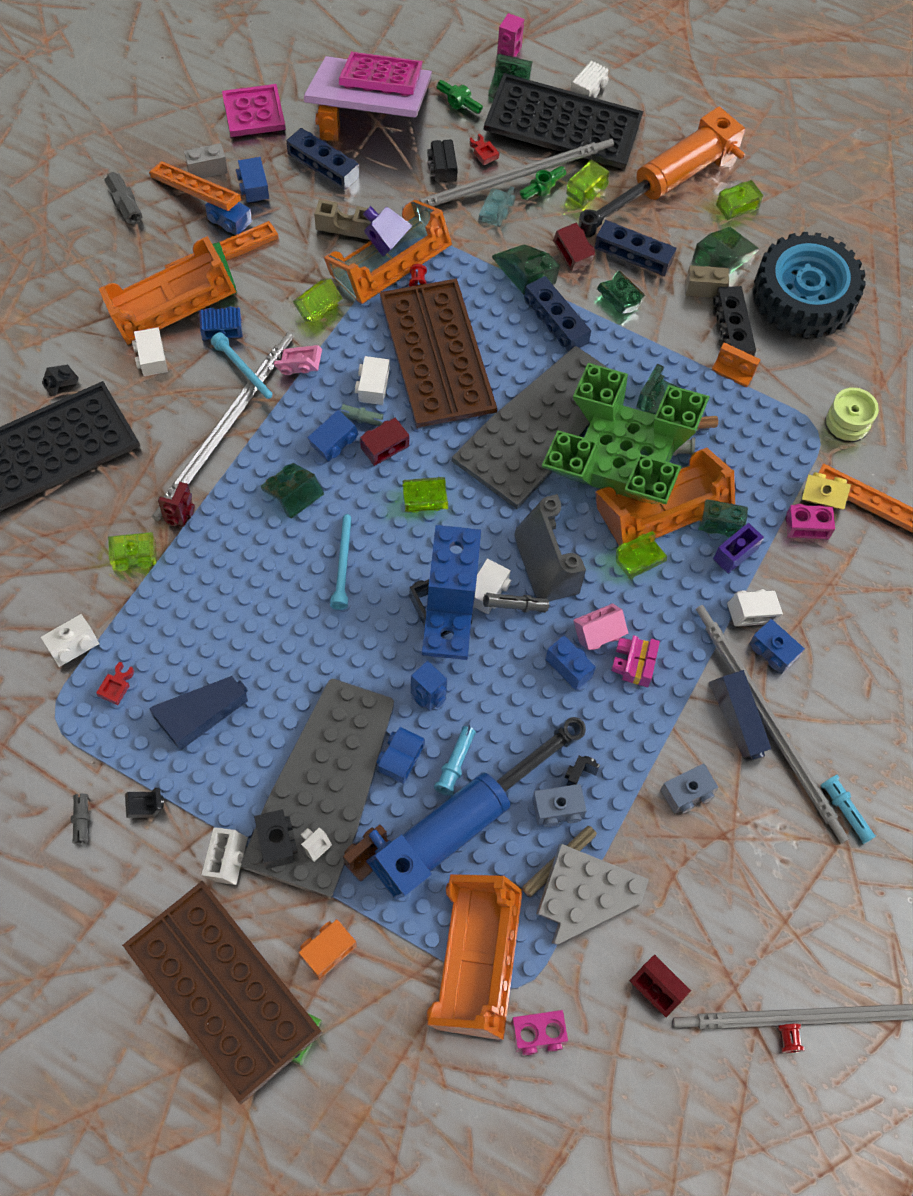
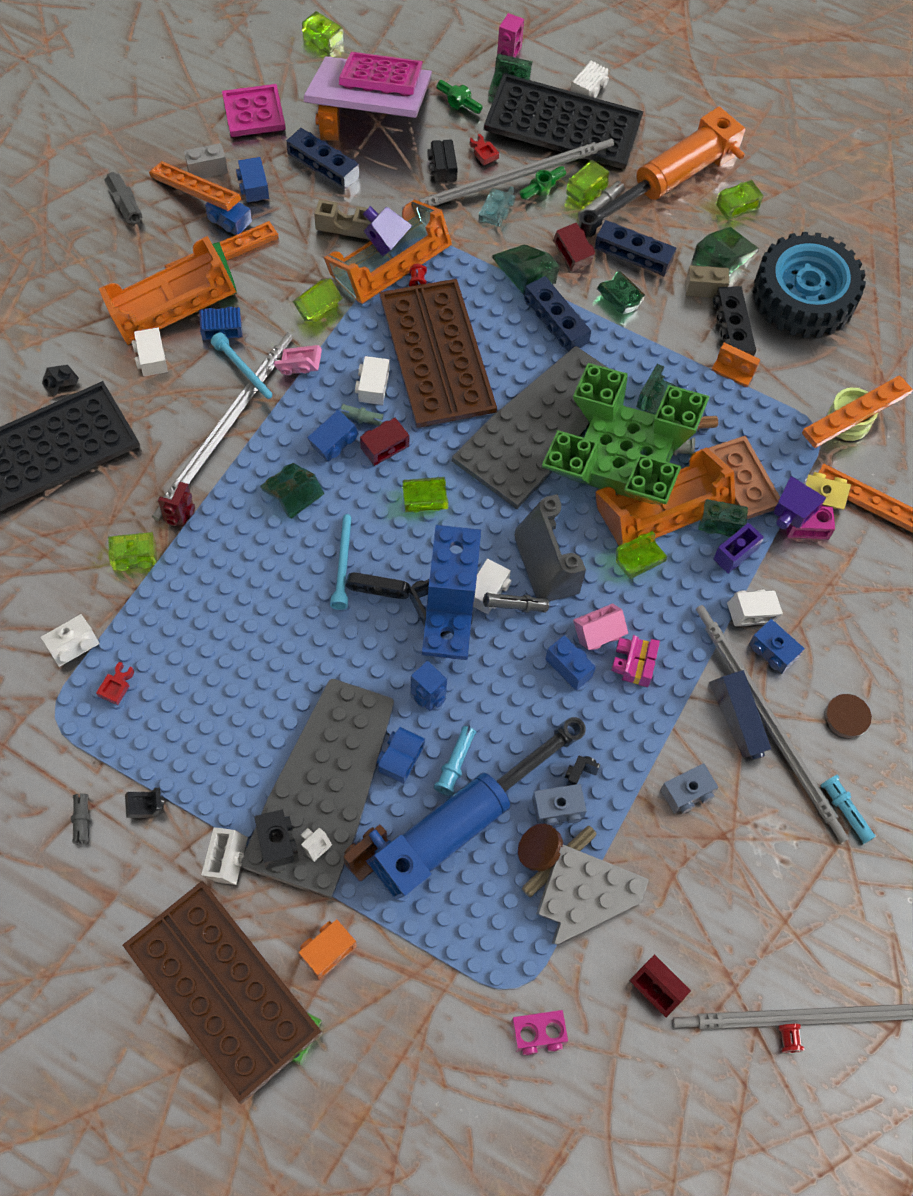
dark blue slope [149,676,248,751] -> none
orange windscreen [427,874,523,1040] -> none
none -> clear neon green brick [302,11,344,53]
none -> black beam [345,572,410,599]
none -> reddish brown tile [518,823,563,872]
none -> light grey pin [578,181,625,218]
none -> nougat plate [708,435,780,520]
none -> dark purple torso [773,476,826,529]
none -> orange plate [802,375,913,448]
none -> reddish brown tile [825,694,872,739]

